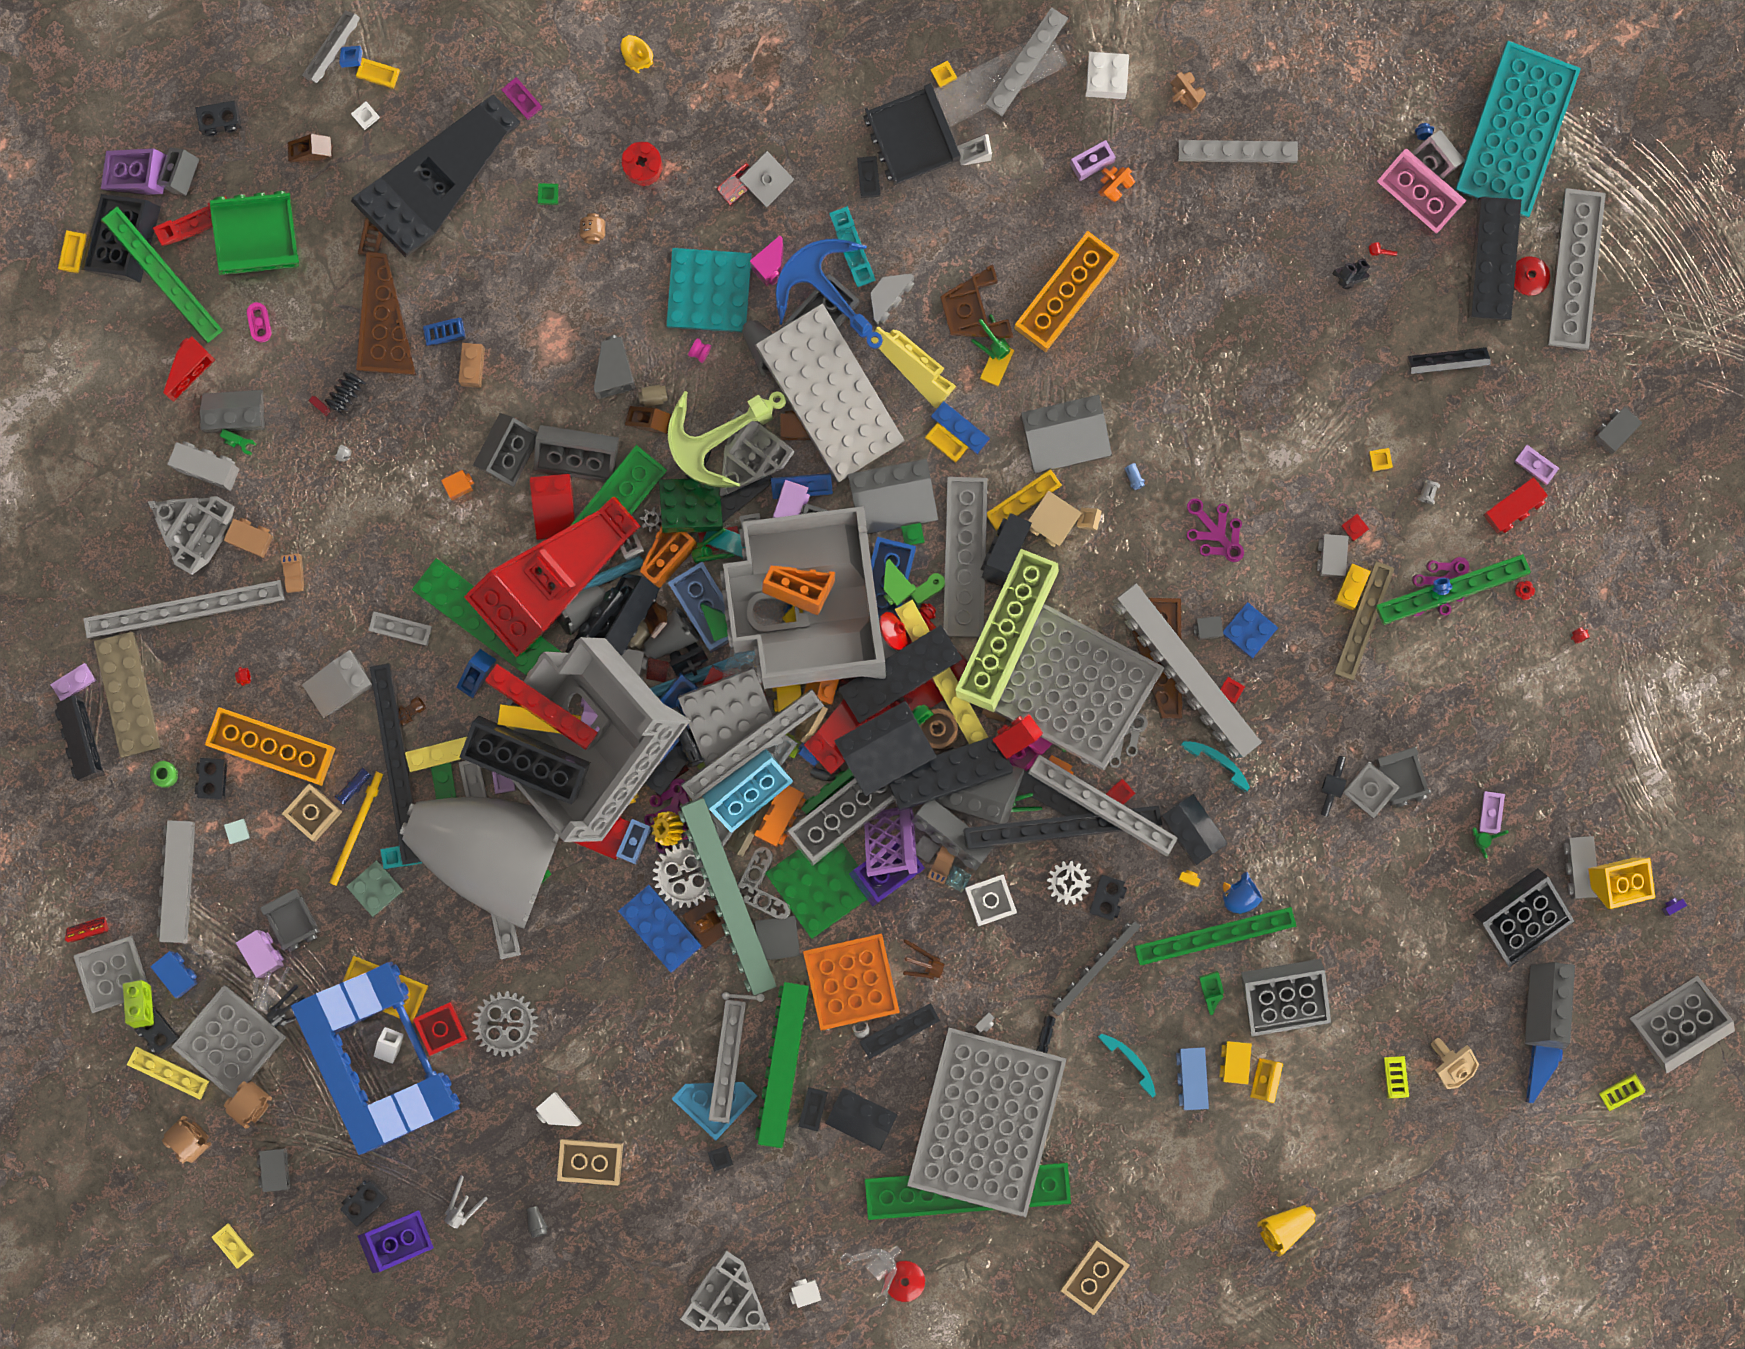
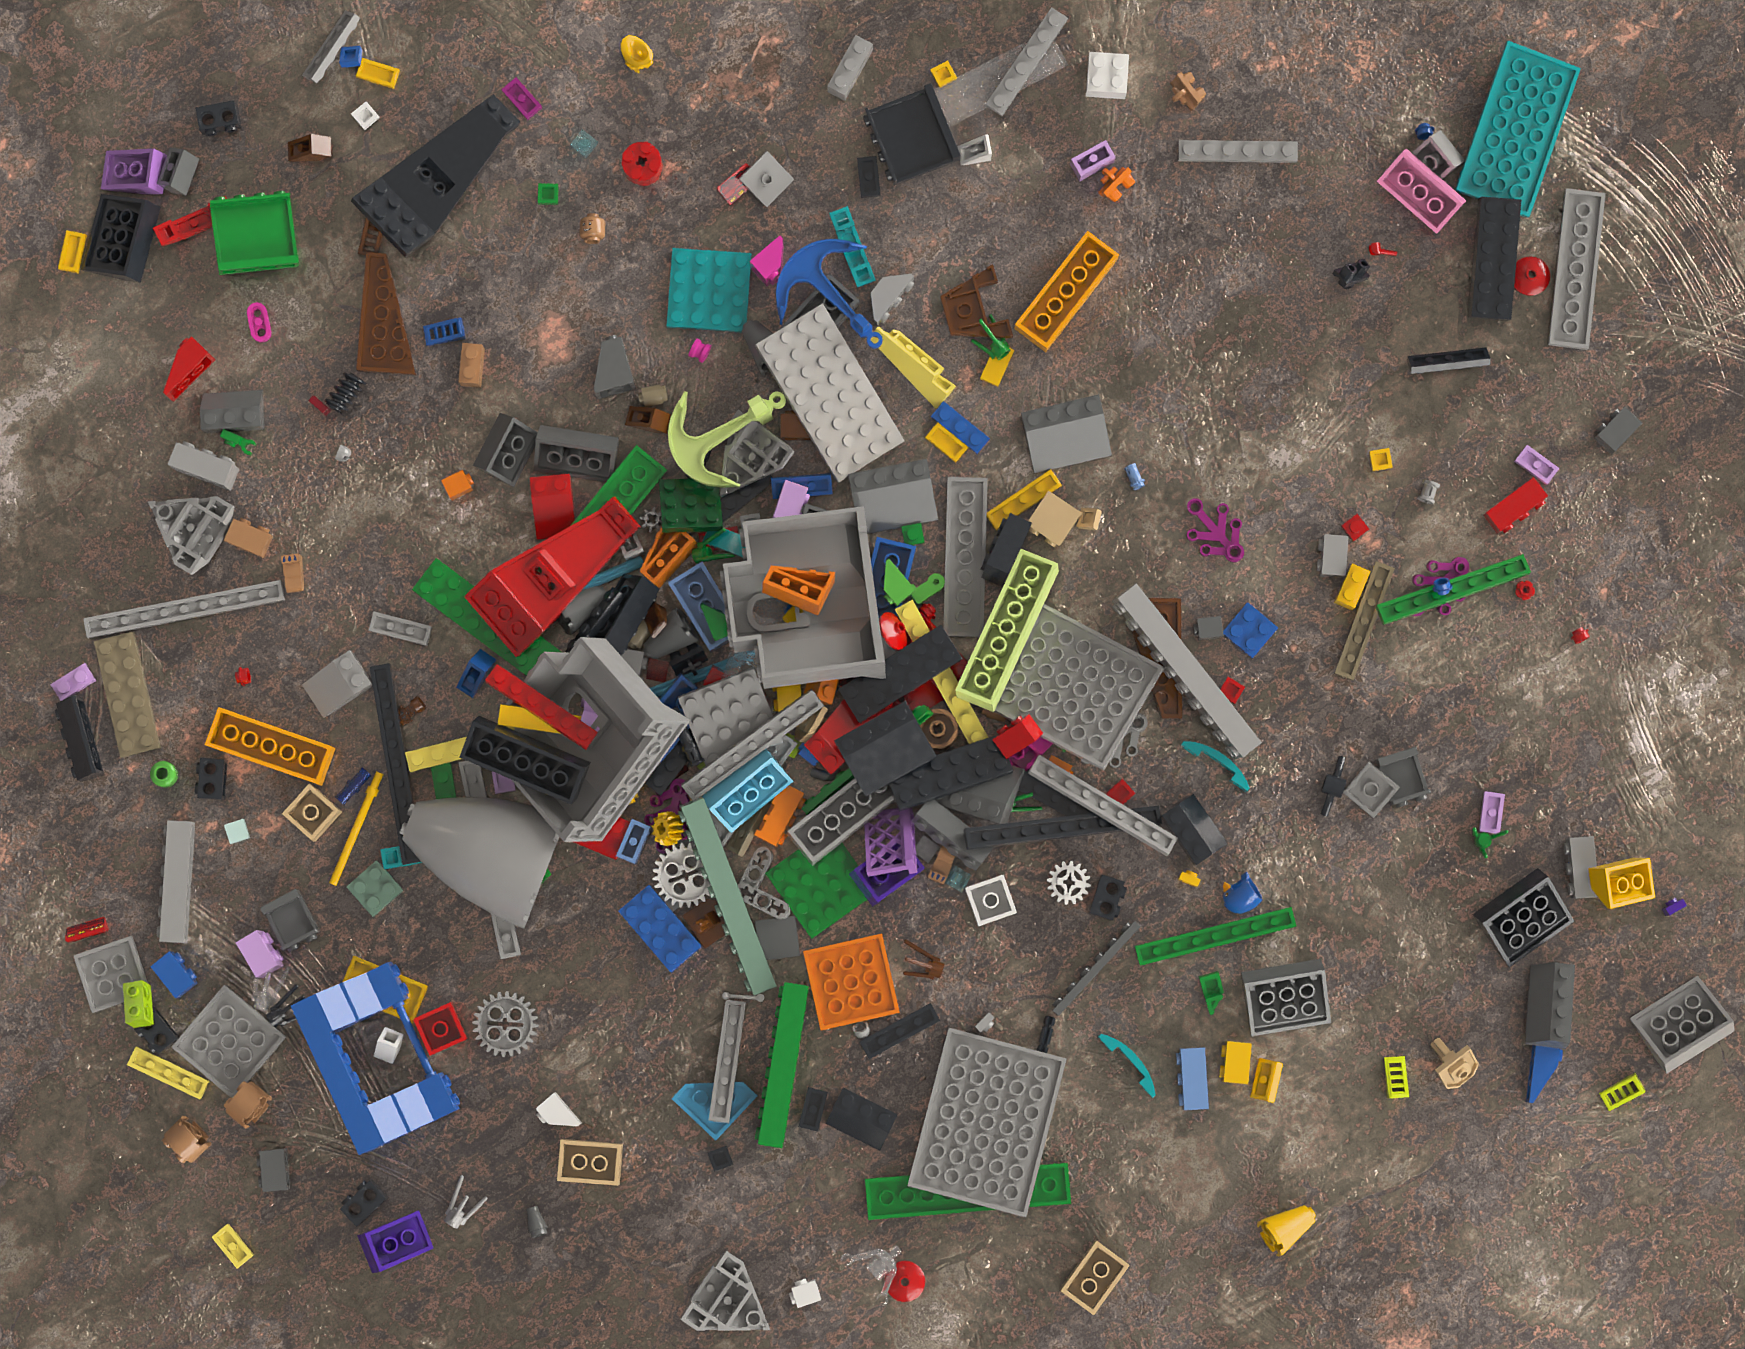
green plate [101,207,223,343] -> none
none -> clear light blue plate [570,129,598,158]
none -> light grey brick [827,35,873,101]

